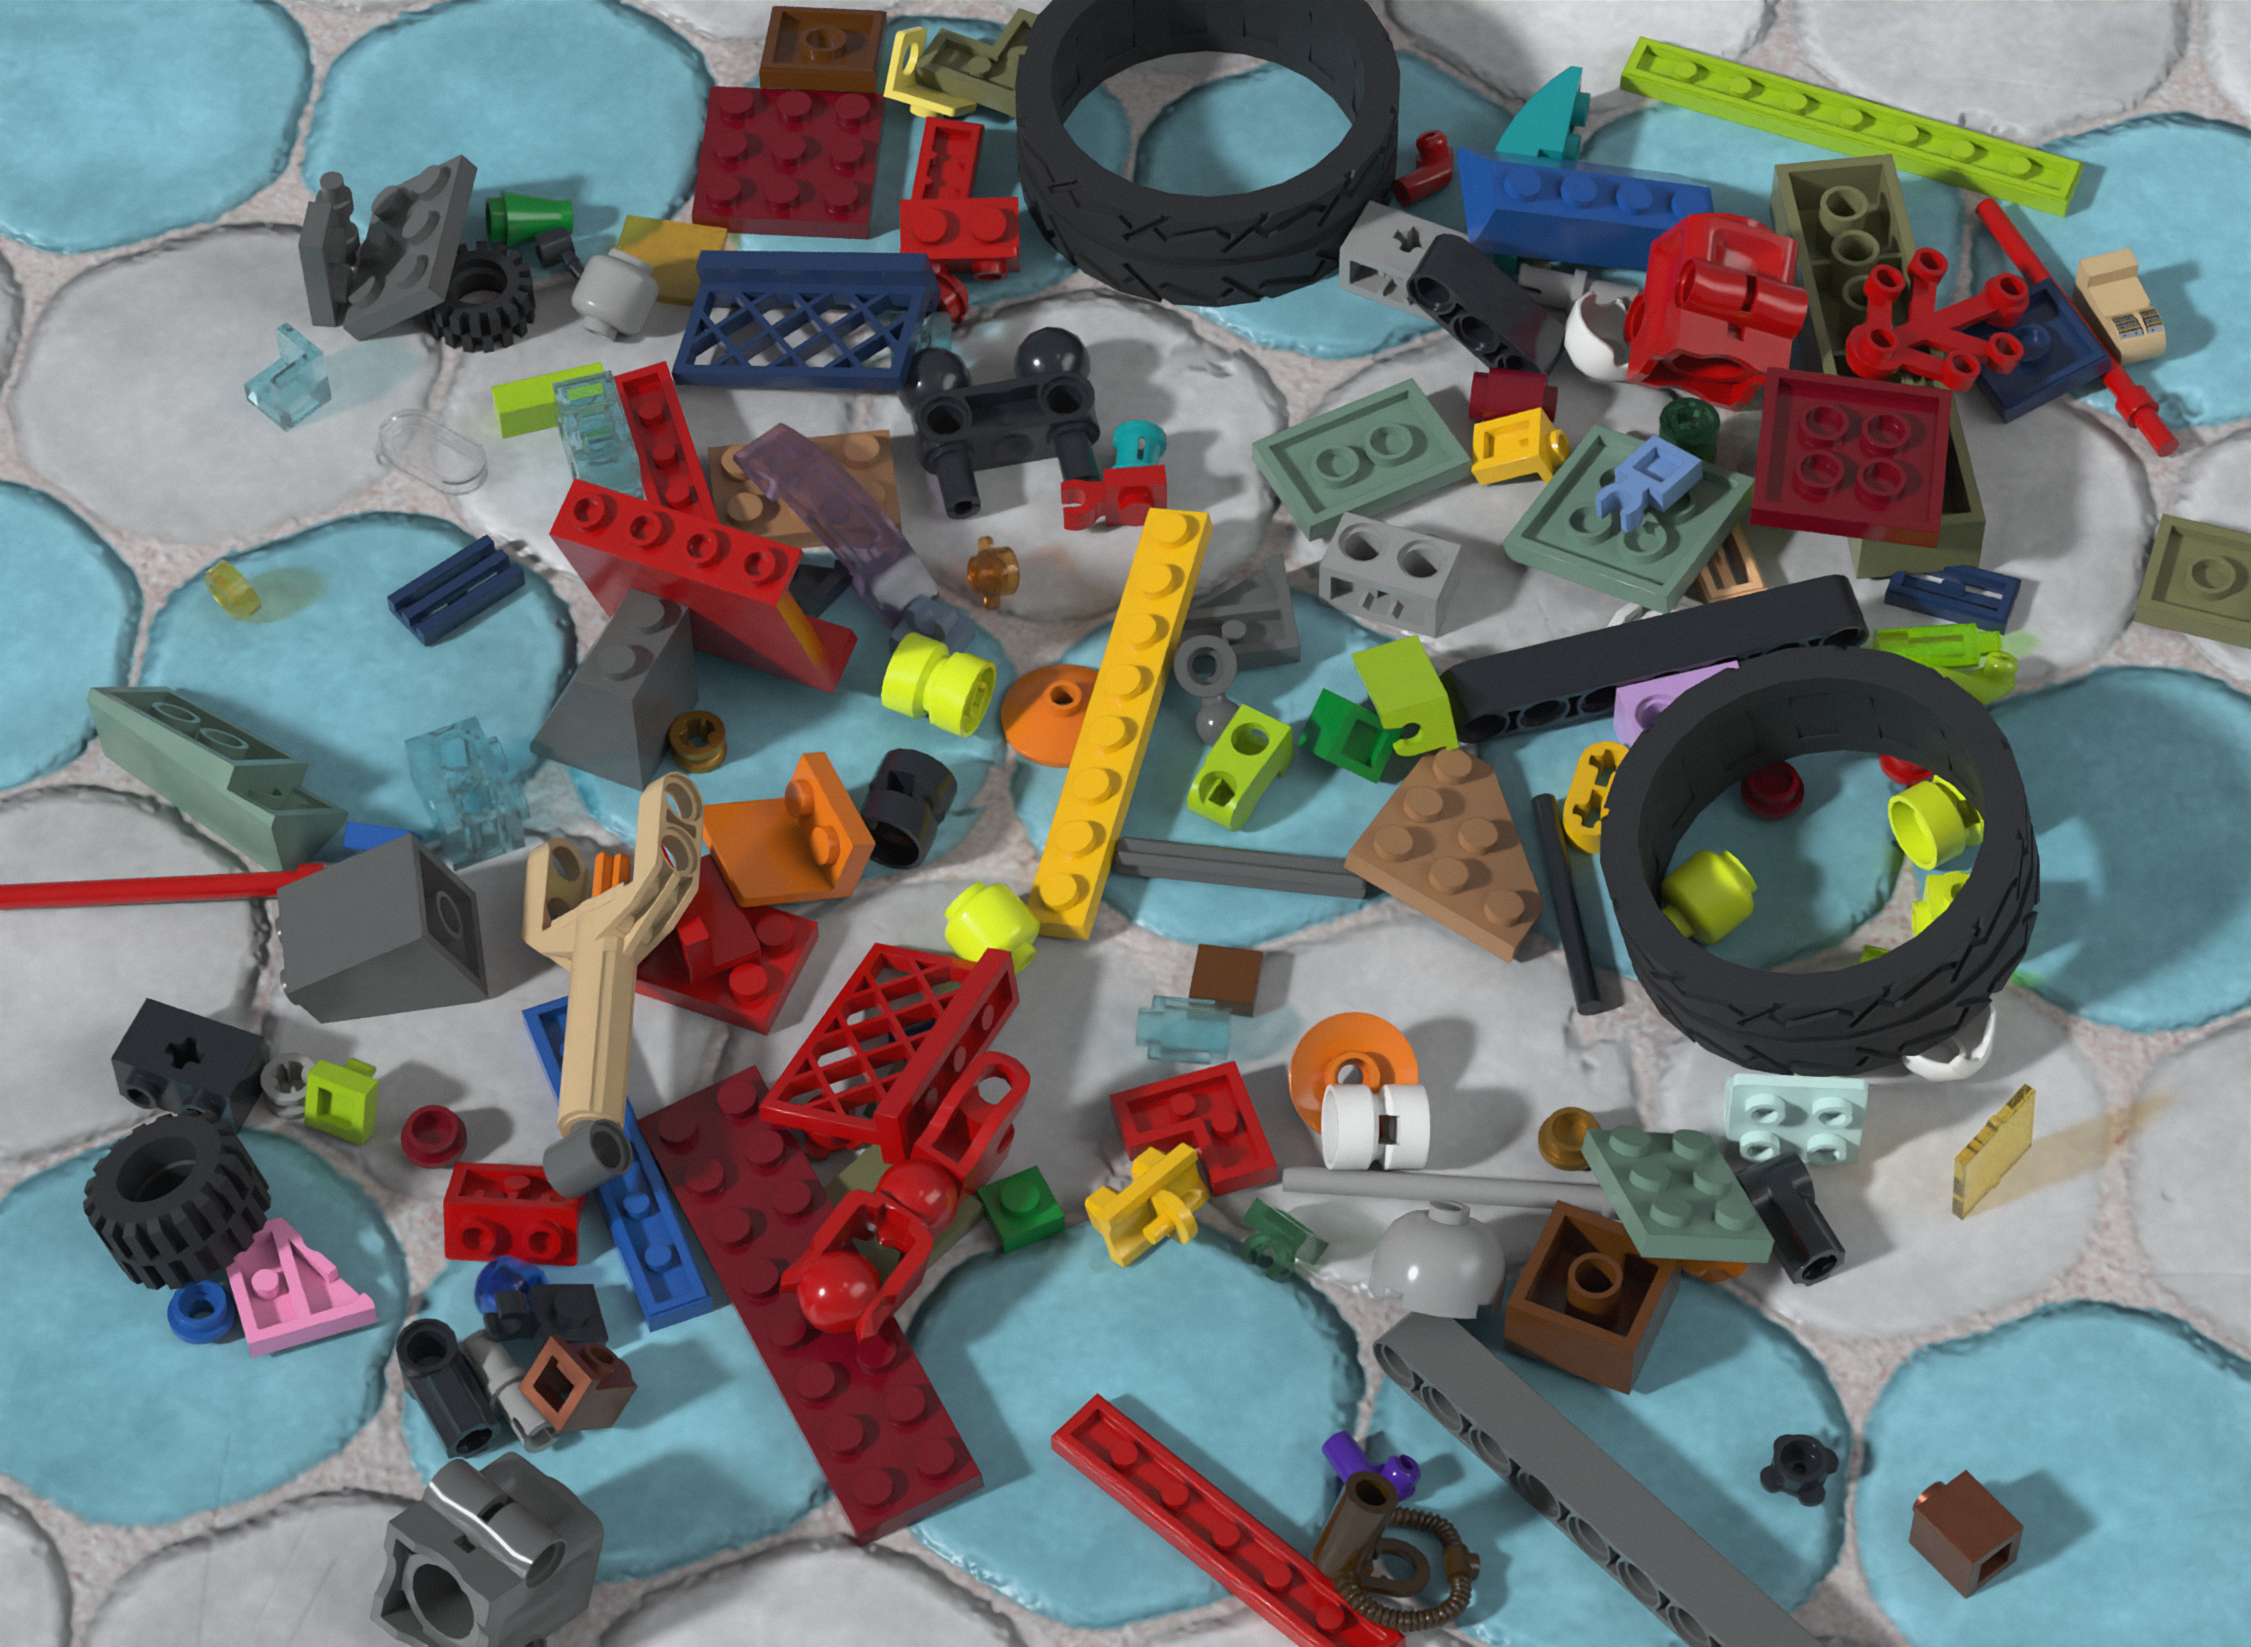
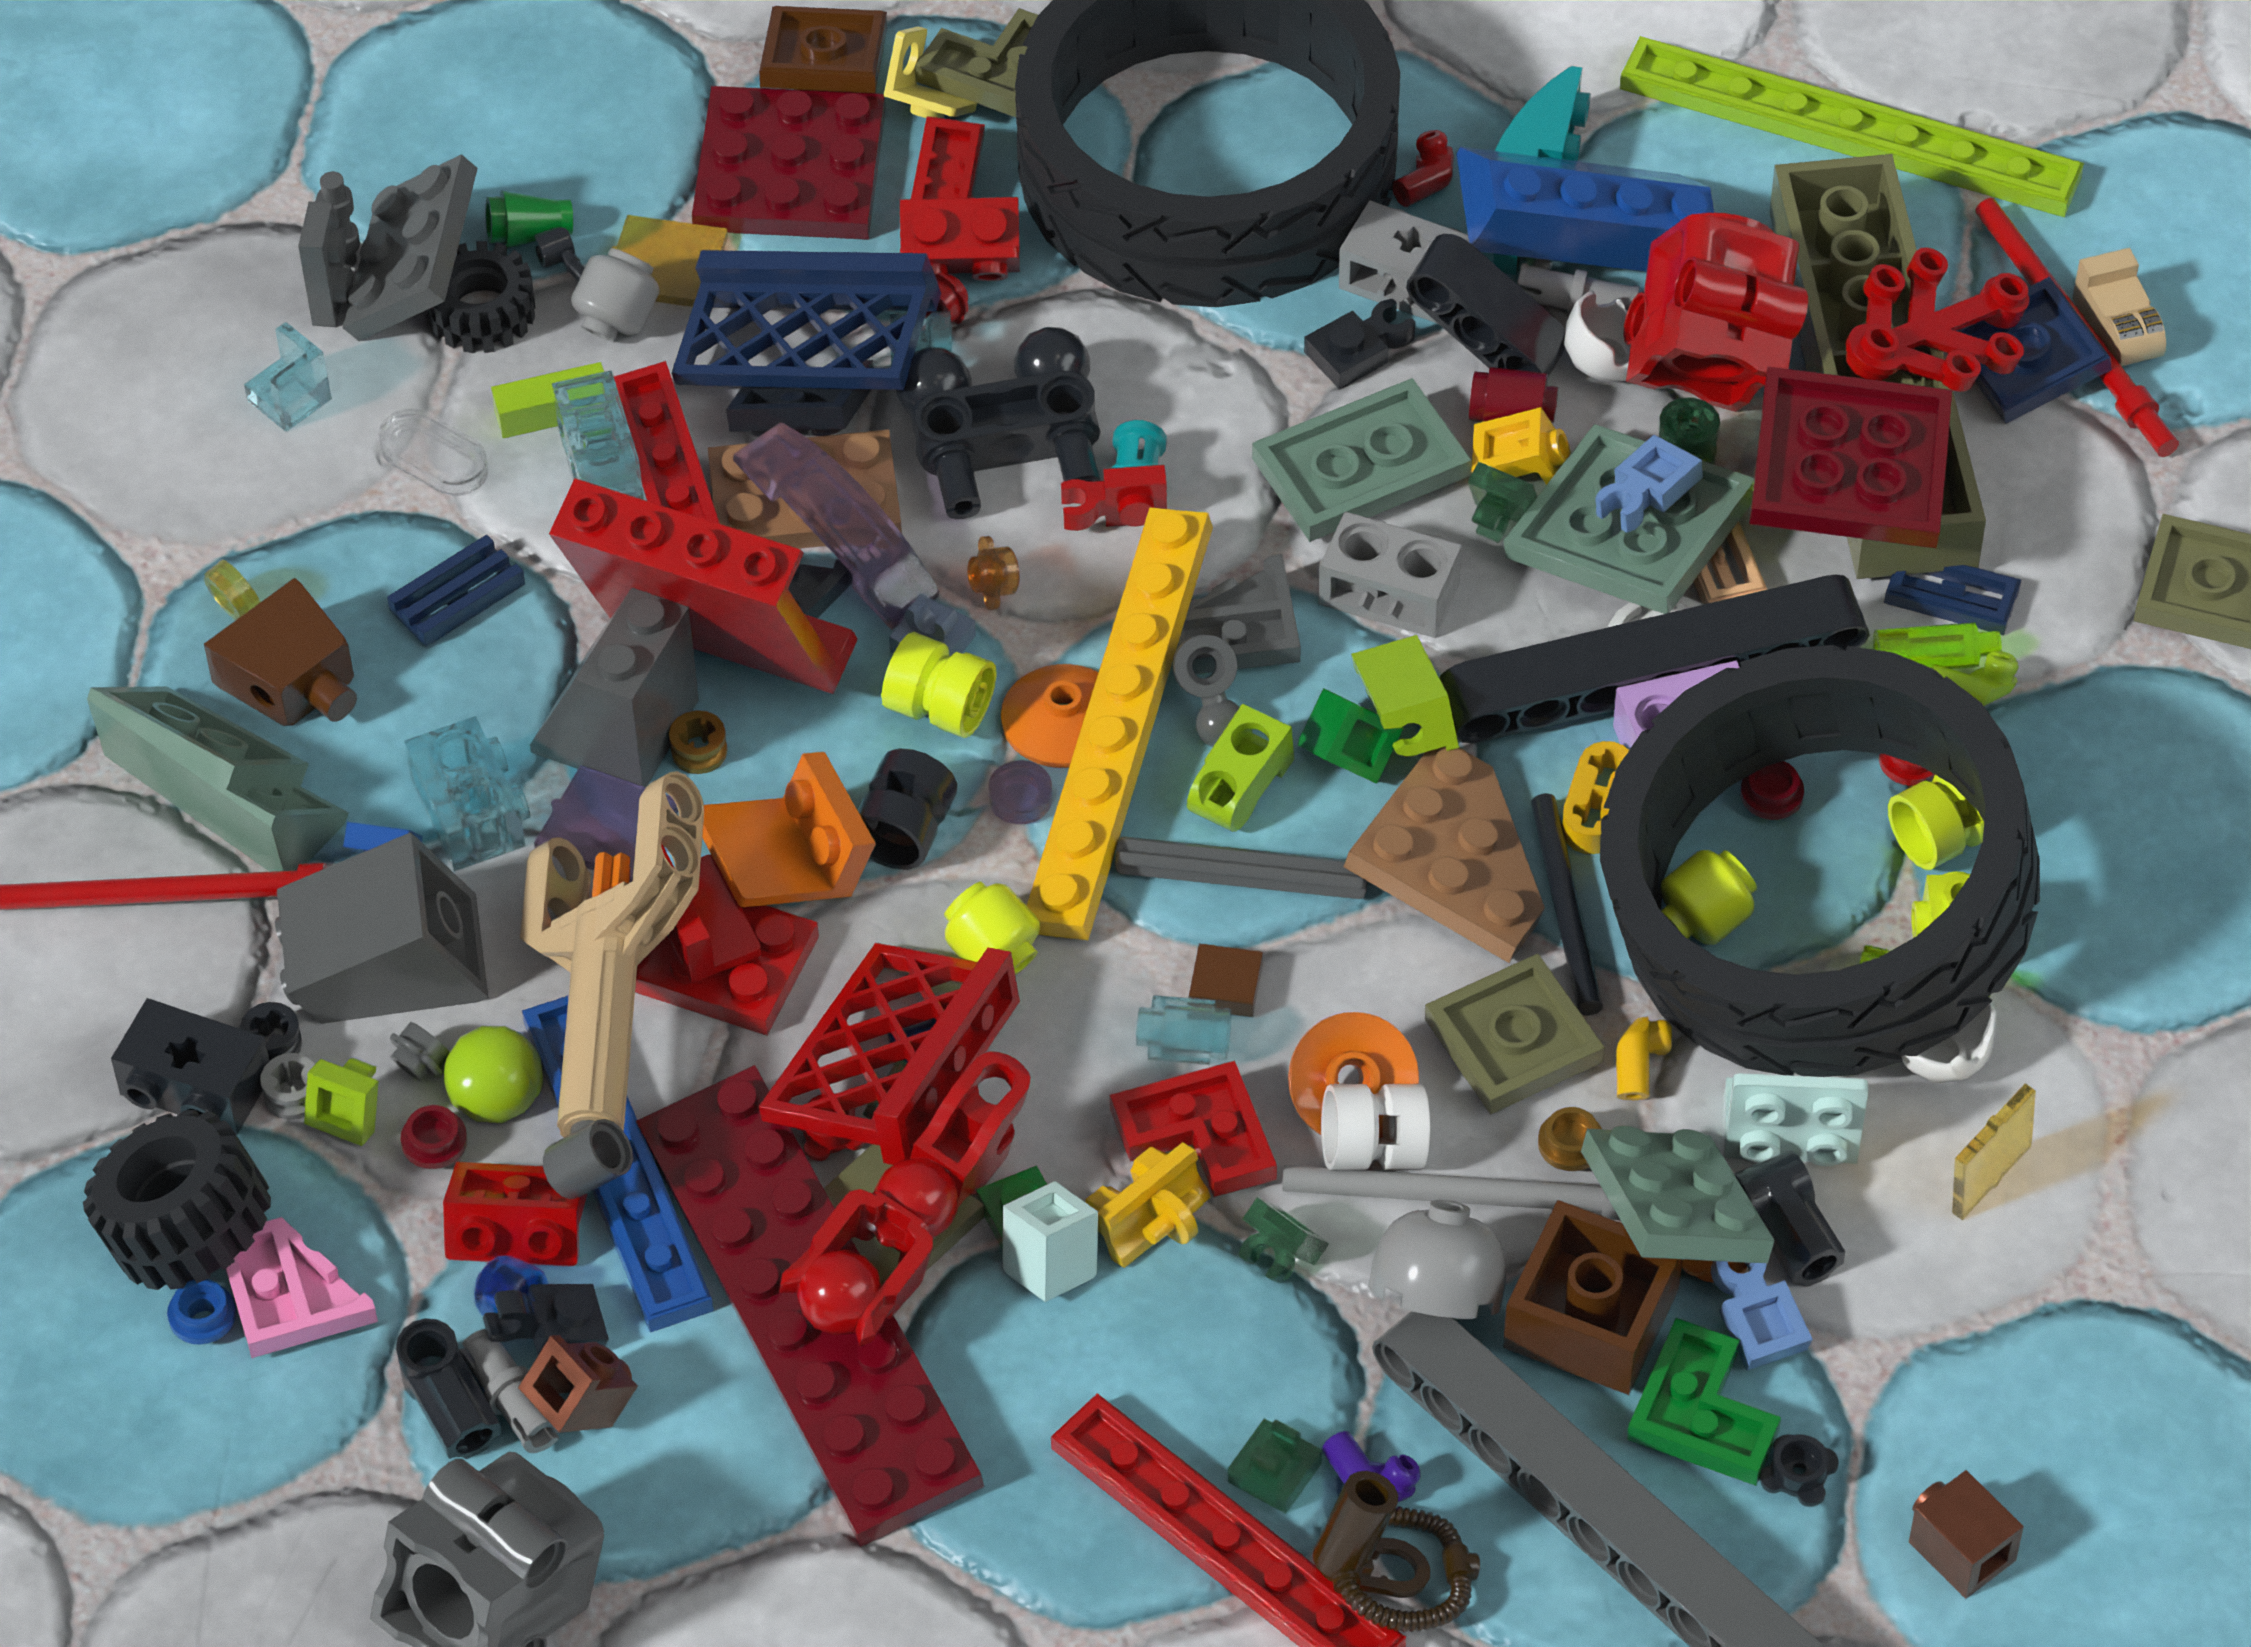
none -> reddish brown torso [204,578,357,726]
none -> black bush [240,1002,303,1060]
none -> dark grey plate [390,1022,450,1081]
none -> lime hair [444,1026,543,1123]
none -> clear purple piece [534,765,678,883]
none -> black wing [726,360,874,437]
none -> clear purple tile [988,760,1052,824]
none -> light aqua panel [1003,1181,1098,1302]
none -> clear green tile [1228,1418,1322,1514]
none -> black plate [1304,299,1416,390]
none -> olive plate [1425,953,1605,1115]
none -> clear green tile [1468,462,1537,543]
none -> yellow arm [1616,1016,1672,1101]
none -> green plate [1627,1318,1781,1486]
none -> medium blue plate [1711,1261,1813,1371]

